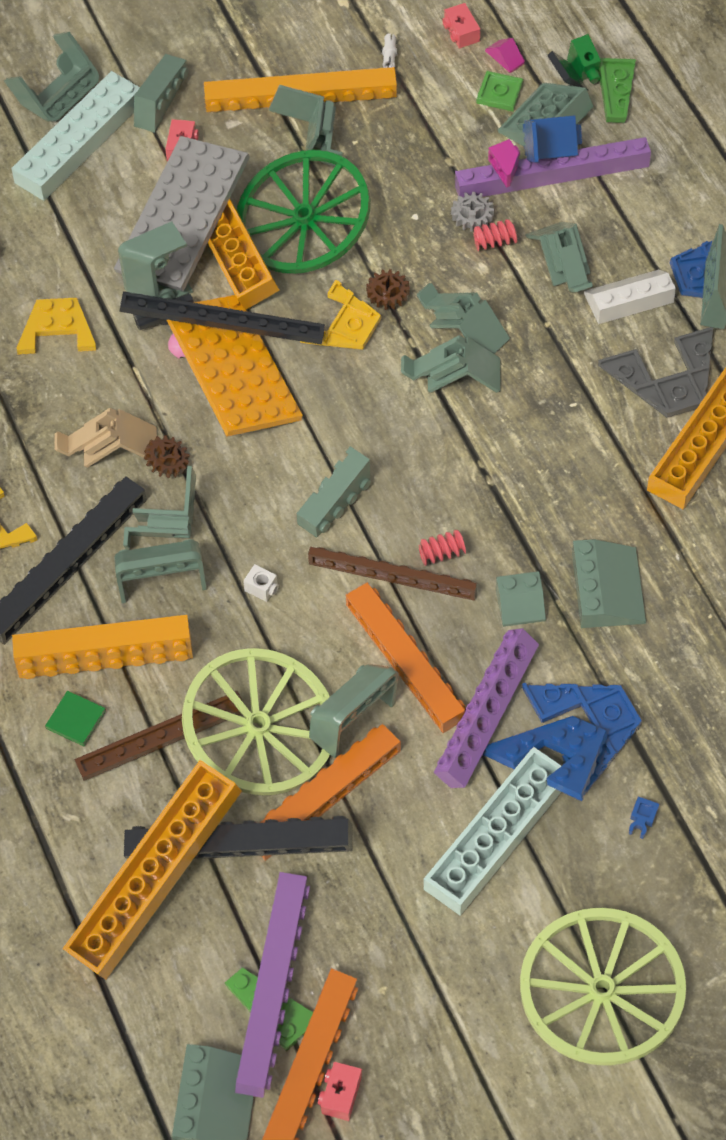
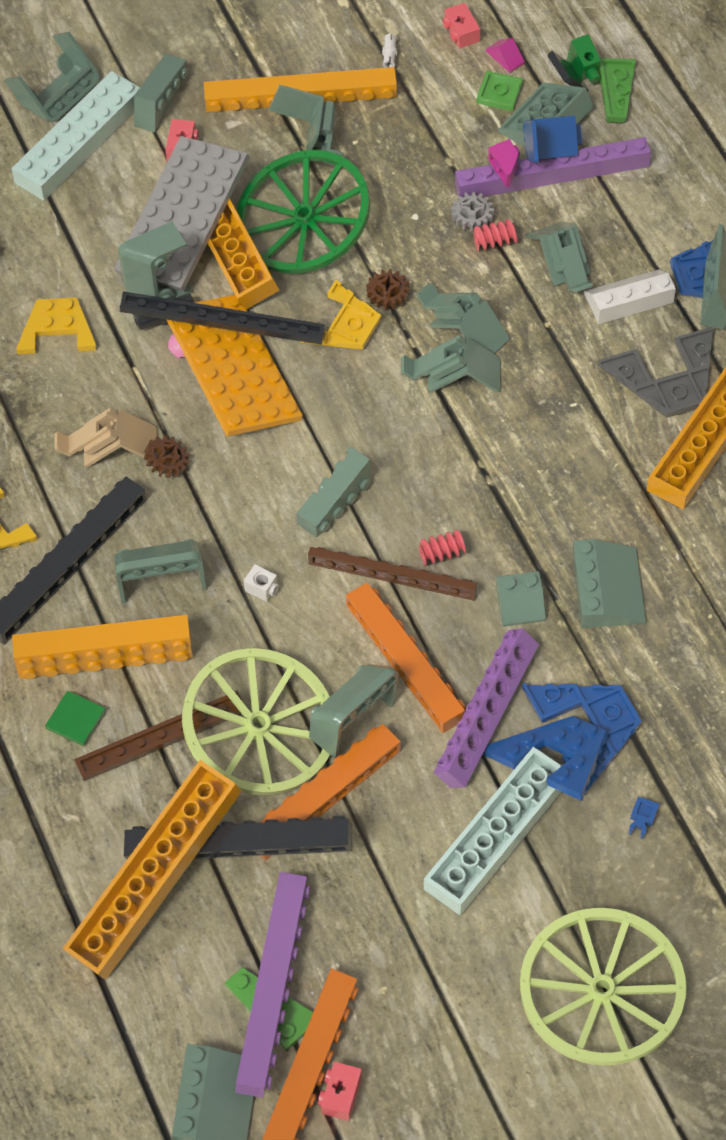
sand green piece [123,466,196,550] -> none

